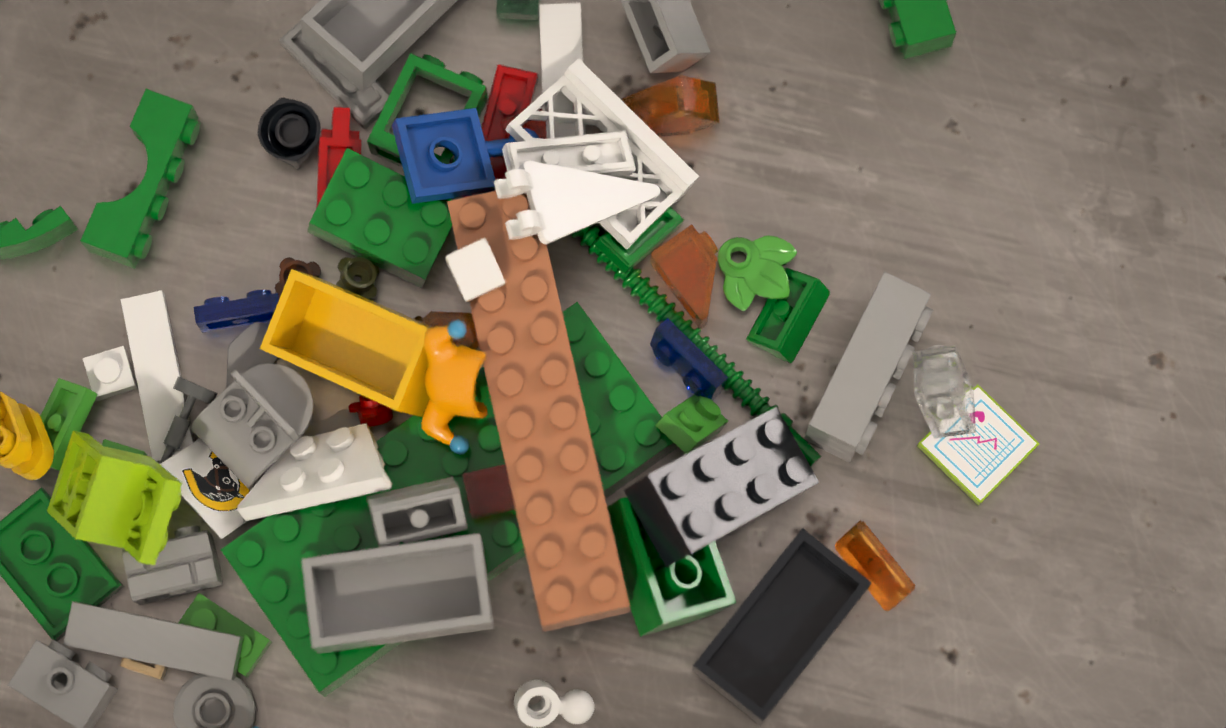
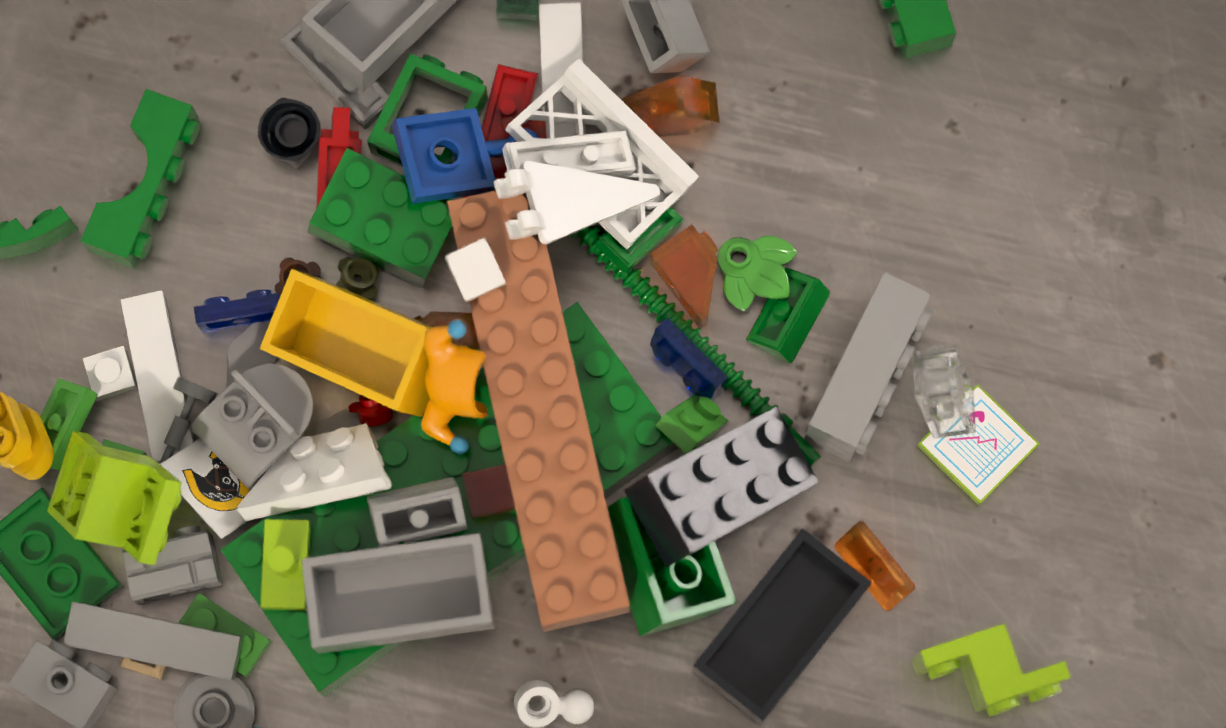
none -> lime tile [261,519,311,610]
none -> lime bracket [911,623,1071,717]

